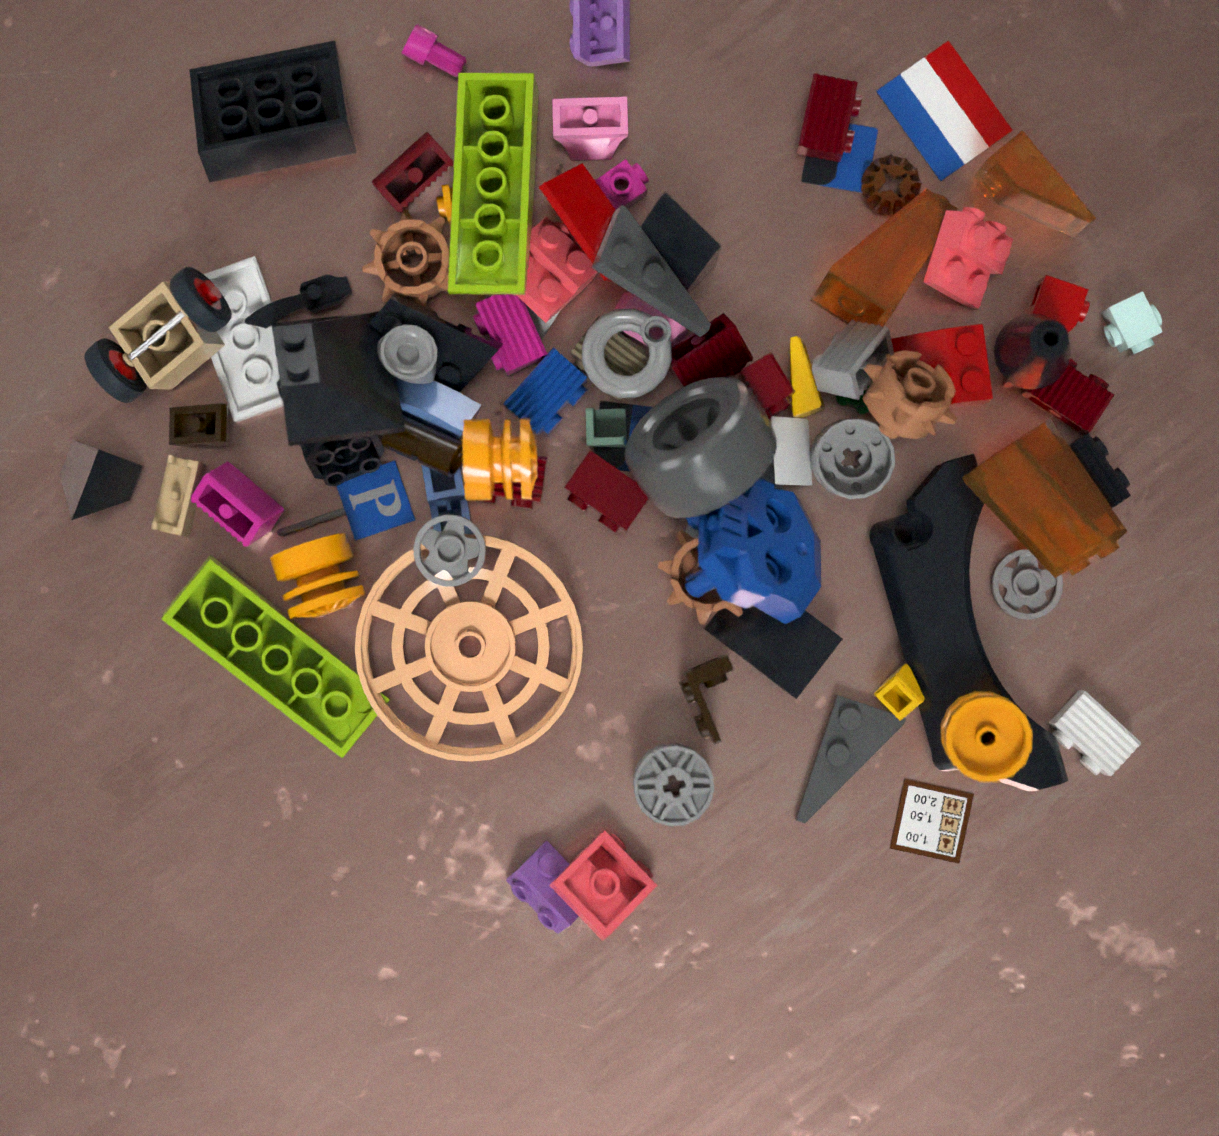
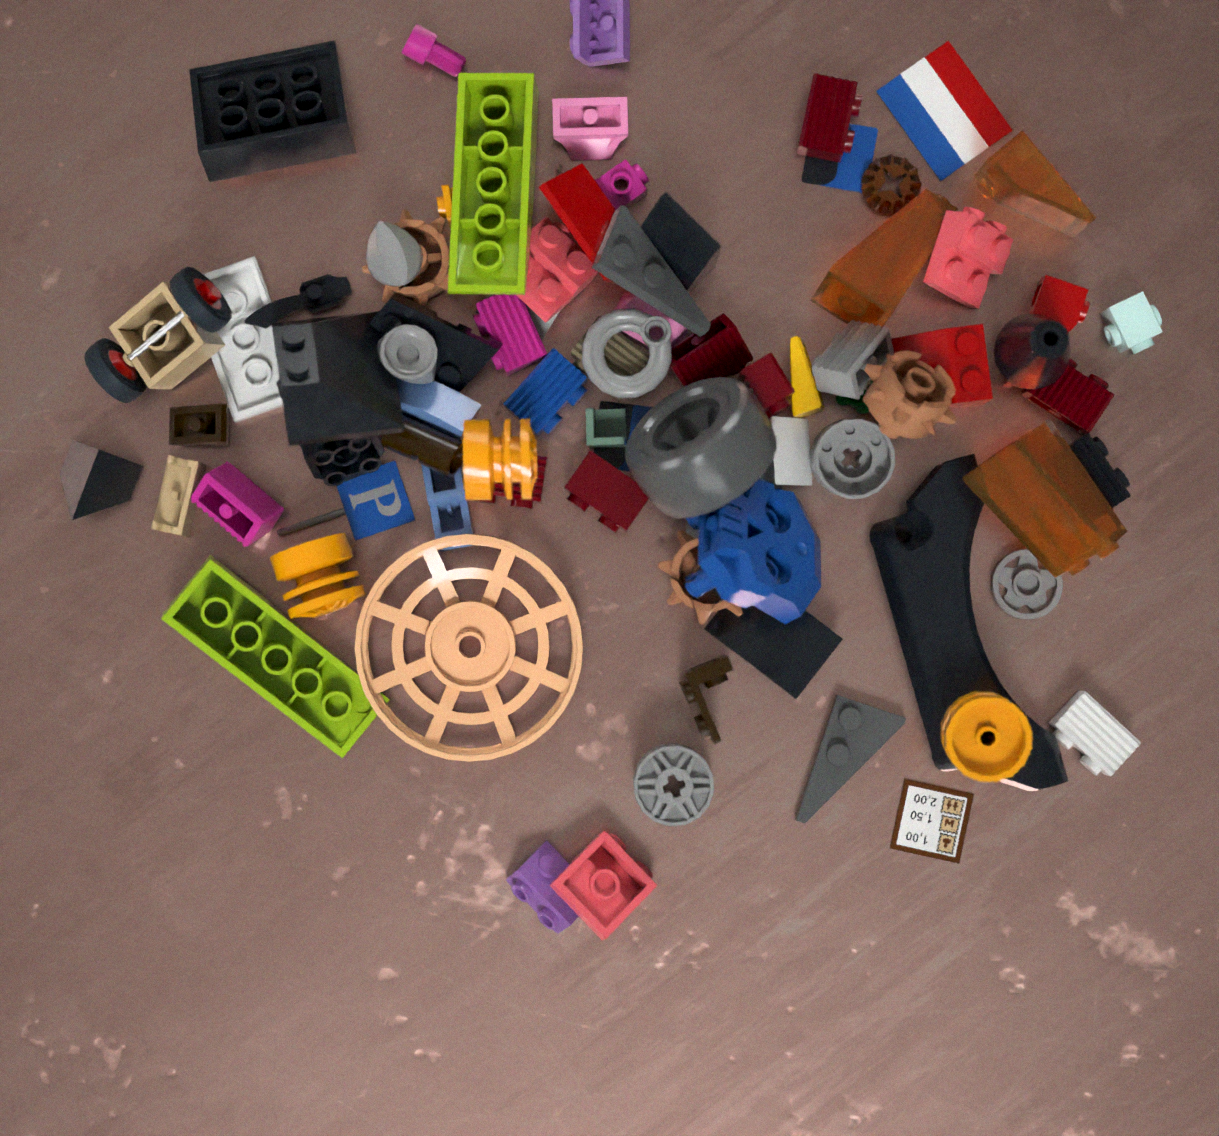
dark red brick [371,131,454,212] -> none
light grey wheel [413,514,486,587] -> none
yellow slope [874,663,925,721] -> none
none -> light grey piece [366,221,423,287]

